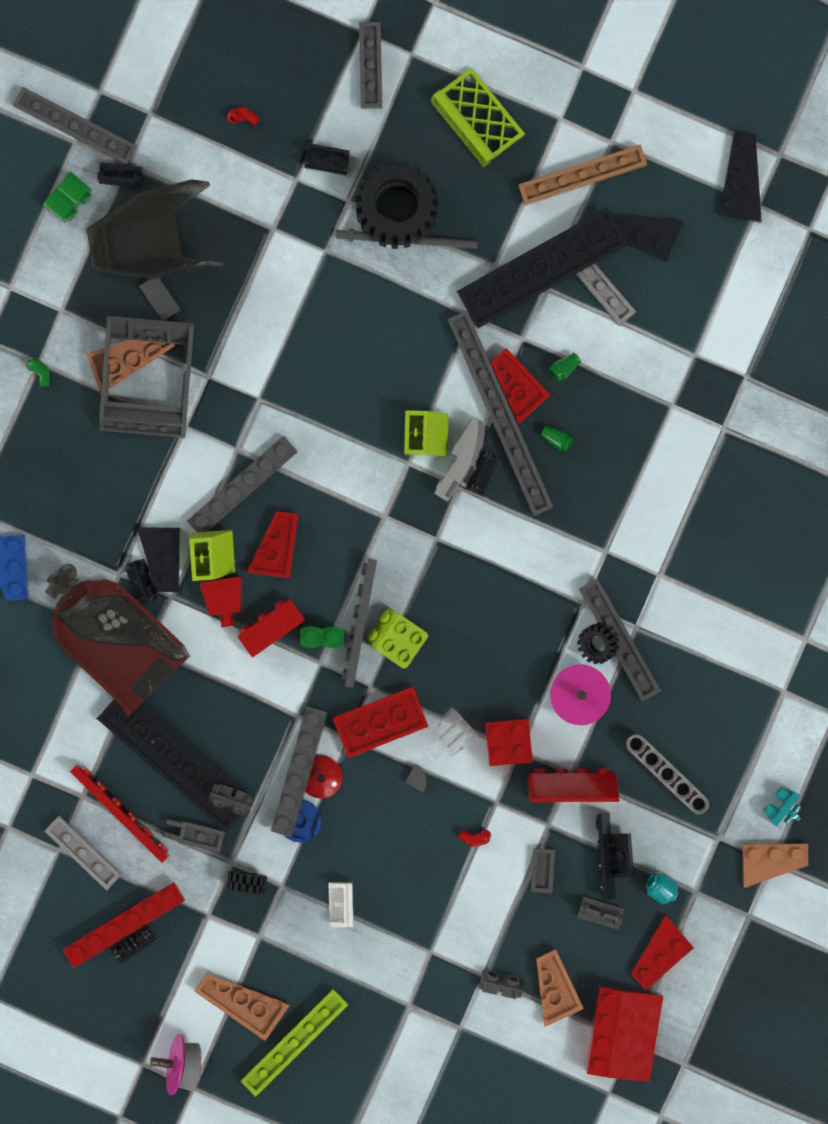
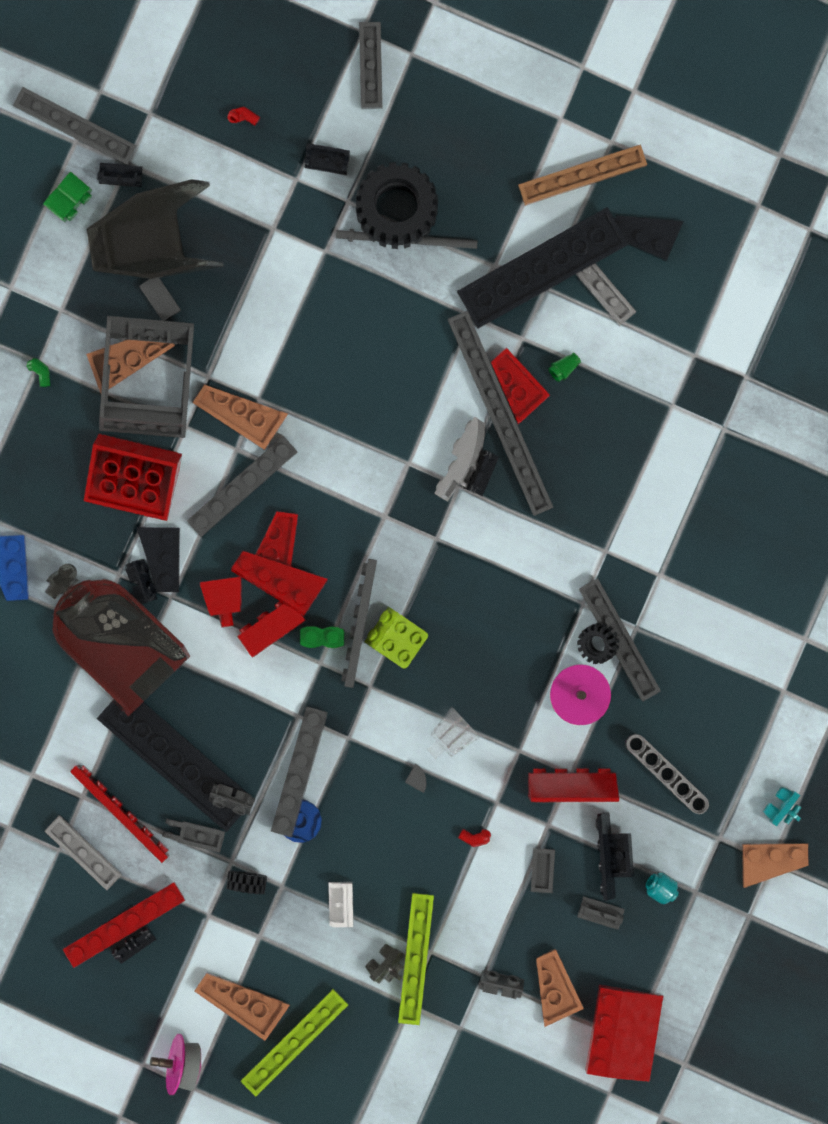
lime slope [189,530,235,581] -> none
red dish [306,755,343,799] -> none
red plate [333,687,429,758] -> none
lime slope [404,411,449,457] -> none
lime fence [430,68,525,168] -> none
red brick [485,718,533,766] -> none
green cone [541,425,574,452] -> none
red wing [631,915,694,991] -> none
black wing [719,130,762,223] -> none
none -> red slope [84,434,182,521]
none -> nougat wing [192,385,288,450]
none -> red wing [231,551,328,616]
none -> clear smoke hips [365,944,405,984]
none -> lime plate [398,893,434,1025]

